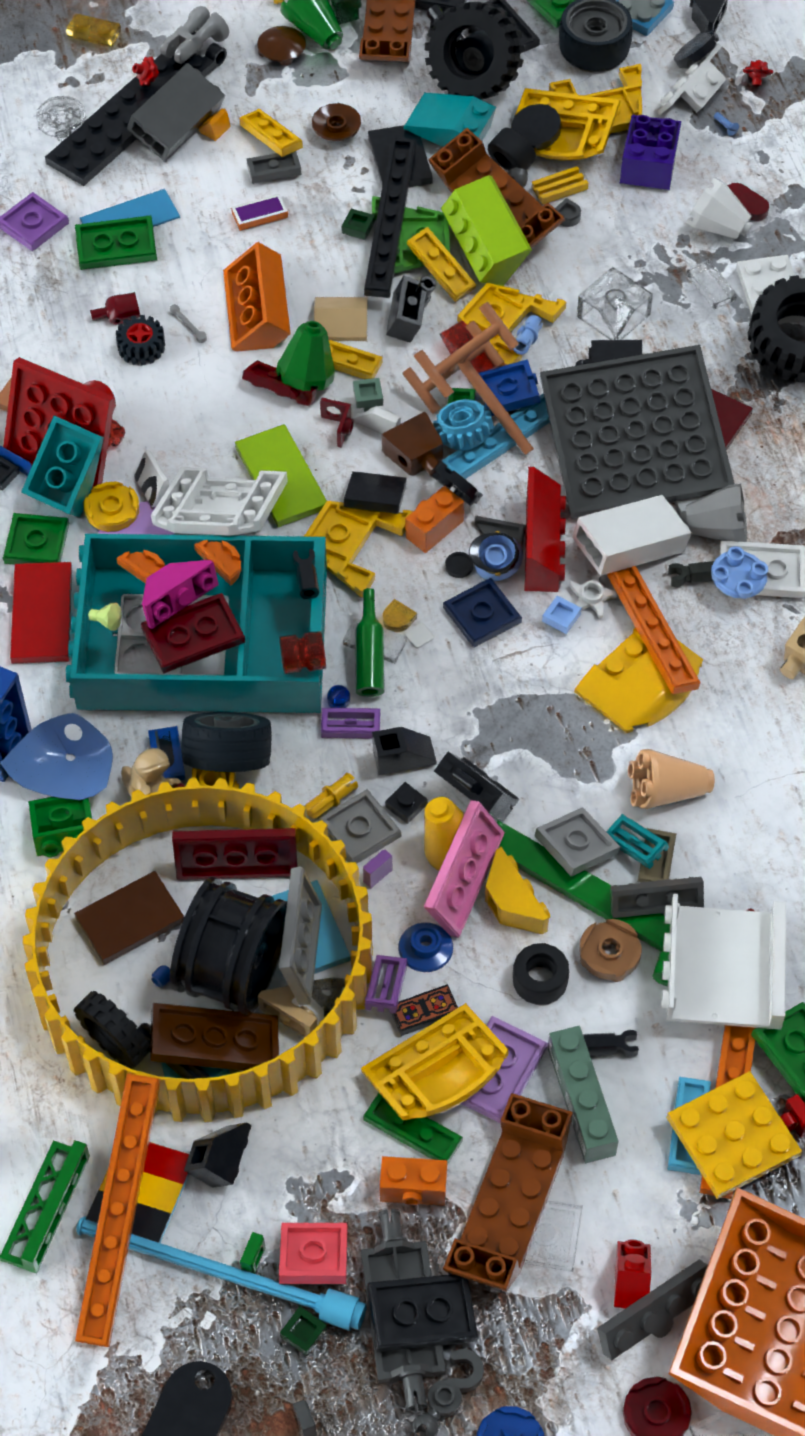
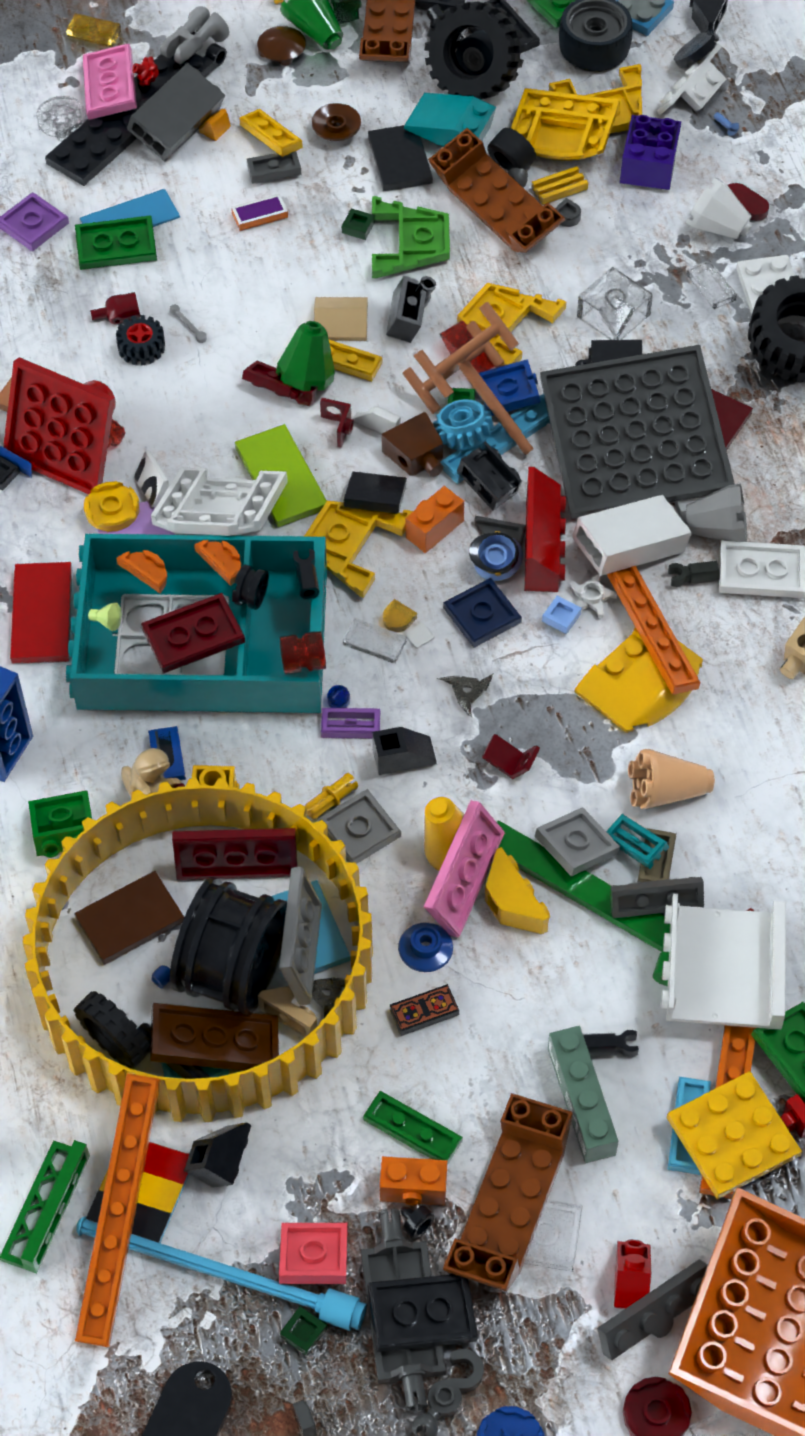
medium blue piece [0,713,113,800] -> none
green tile [3,513,69,565] -> none
teal slope [21,416,104,517] -> none
dark pink slope [142,560,219,629] -> none
black wheel [182,712,272,772] -> none
orange slope [223,242,291,351] -> none
green tile [240,1232,266,1274] -> none
sand green tile [353,378,383,412] -> none
green piece [355,588,385,697] -> none
yellow slope [361,1003,509,1120] -> none
medium lavender tile [363,849,393,889] -> none
black tile [364,138,416,298] -> none
medium lavender tile [365,955,407,1014] -> none
black plate [385,782,428,824] -> none
yellow tile [407,227,476,302] -> none
black plate [432,461,483,506] -> none
black piece [434,751,519,821] -> none
lime slope [441,175,532,286] -> none
black piece [445,552,473,578] -> none
lavender tile [461,1016,548,1123] -> none
black tile [511,104,562,150] -> none
light blue pin [513,315,543,355] -> none
black tyre [513,943,569,1005] -> none
medium nougat plate [579,919,642,982] -> none
light blue dish [711,546,768,599] -> none
red plant [743,60,773,87] -> none
none -> bright pink tile [83,44,137,120]
none -> black wheel [232,564,269,610]
none -> black tile [400,1206,434,1239]
none -> clear smoke piece [436,673,494,717]
none -> black hinge [457,441,522,511]
none -> dark red bracket [482,734,540,779]

